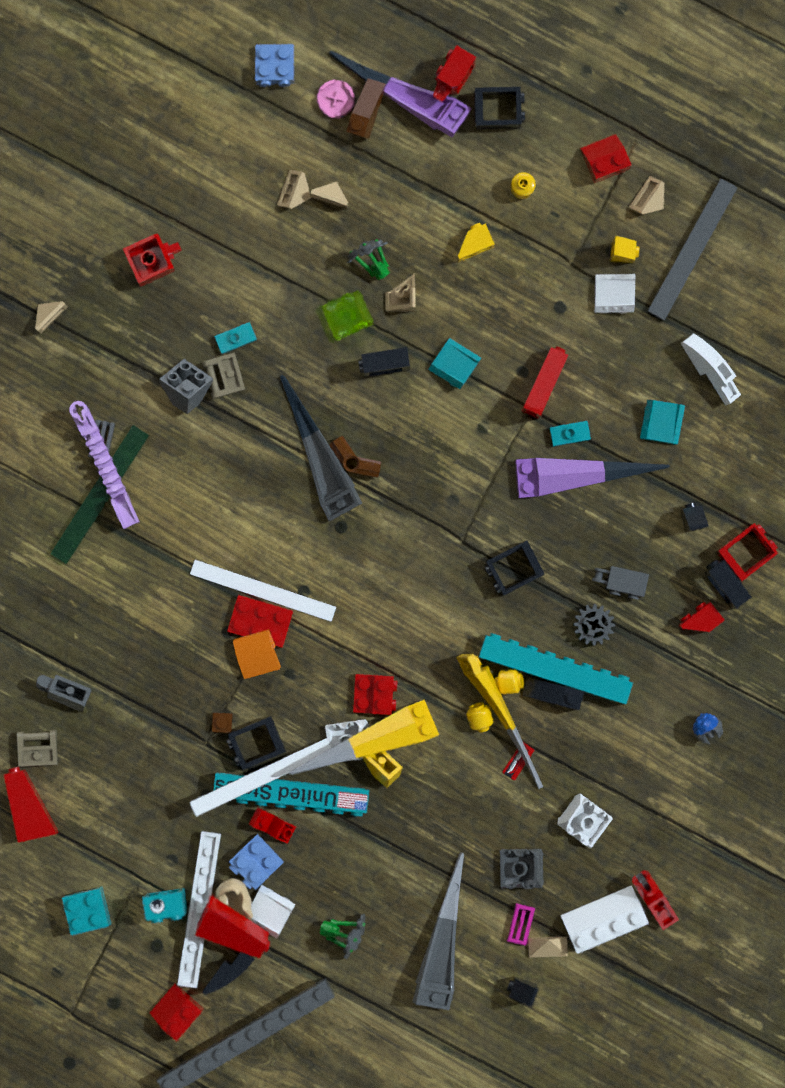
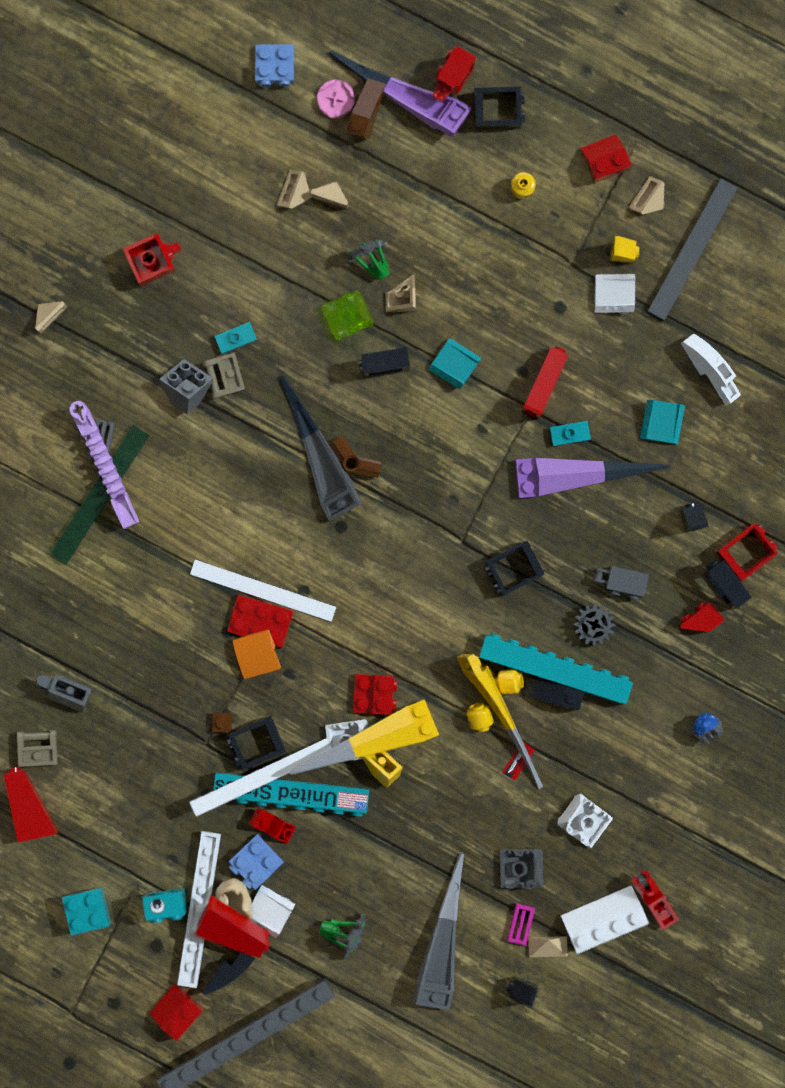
yellow slope [457,223,495,262] -> none

